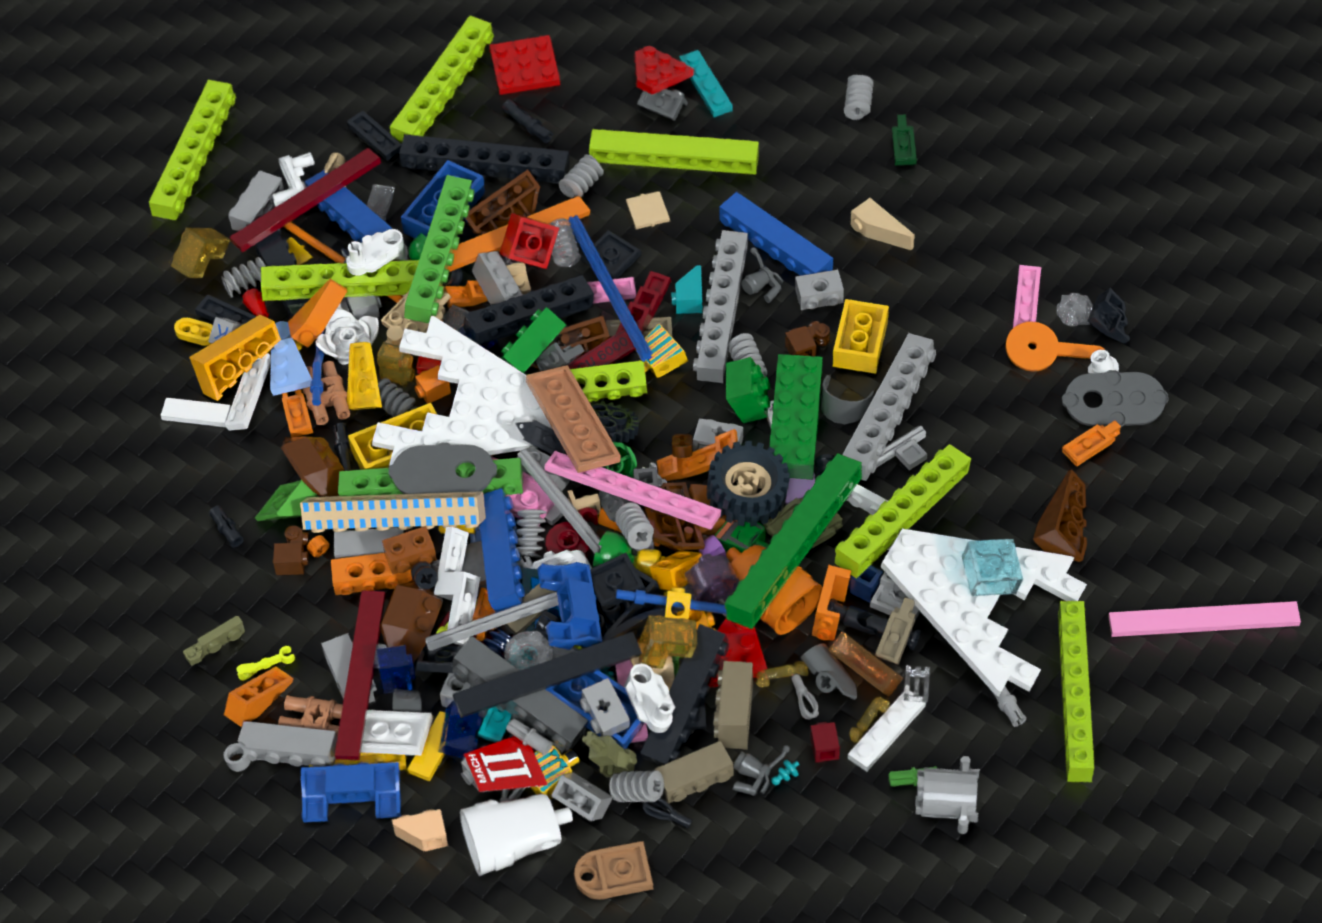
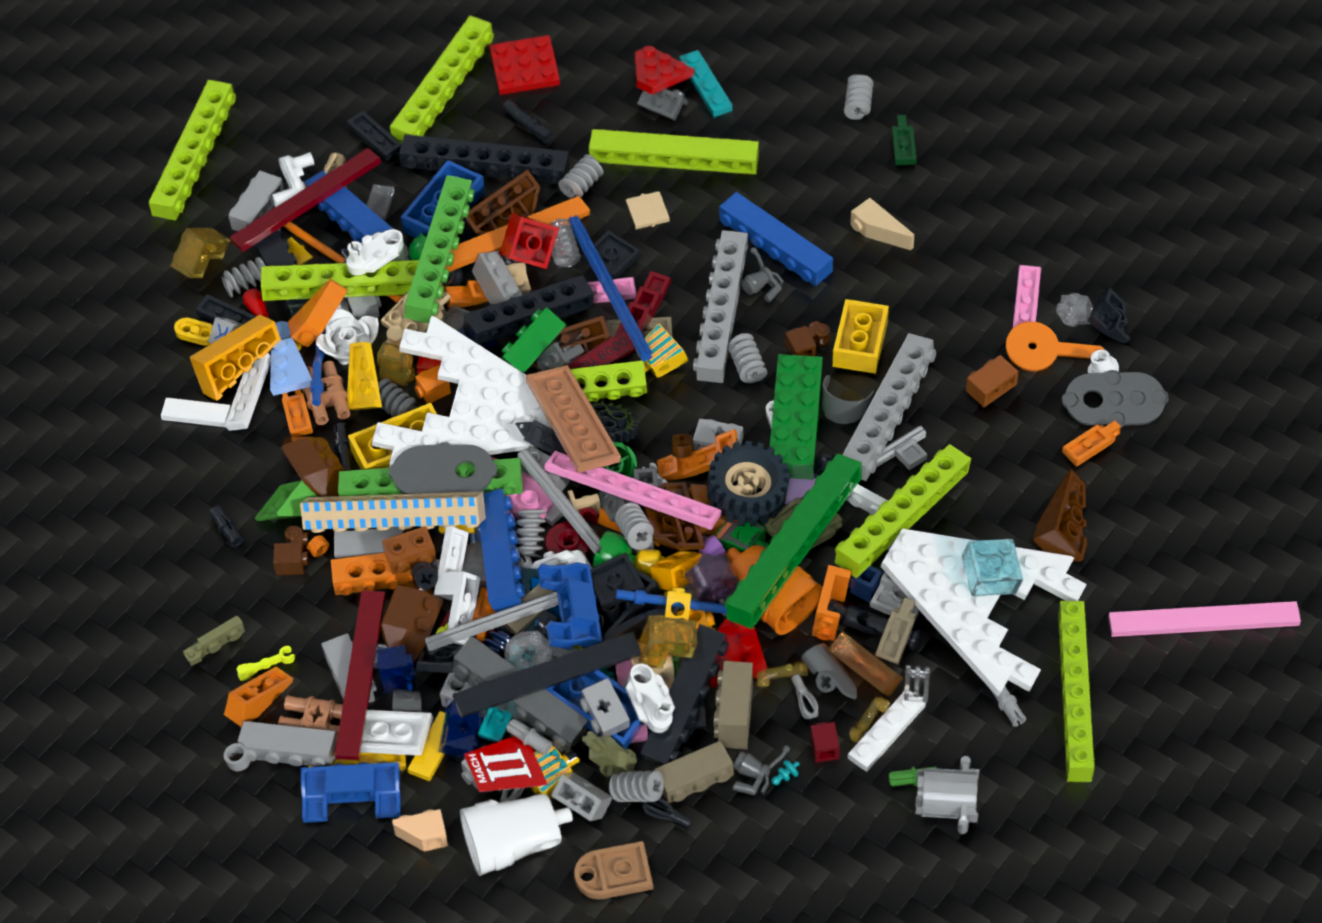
teal slope [671,265,702,314] -> none
green brick [726,357,770,423] -> none
light grey brick [795,270,844,310] -> none
none -> dark orange brick [966,355,1019,407]

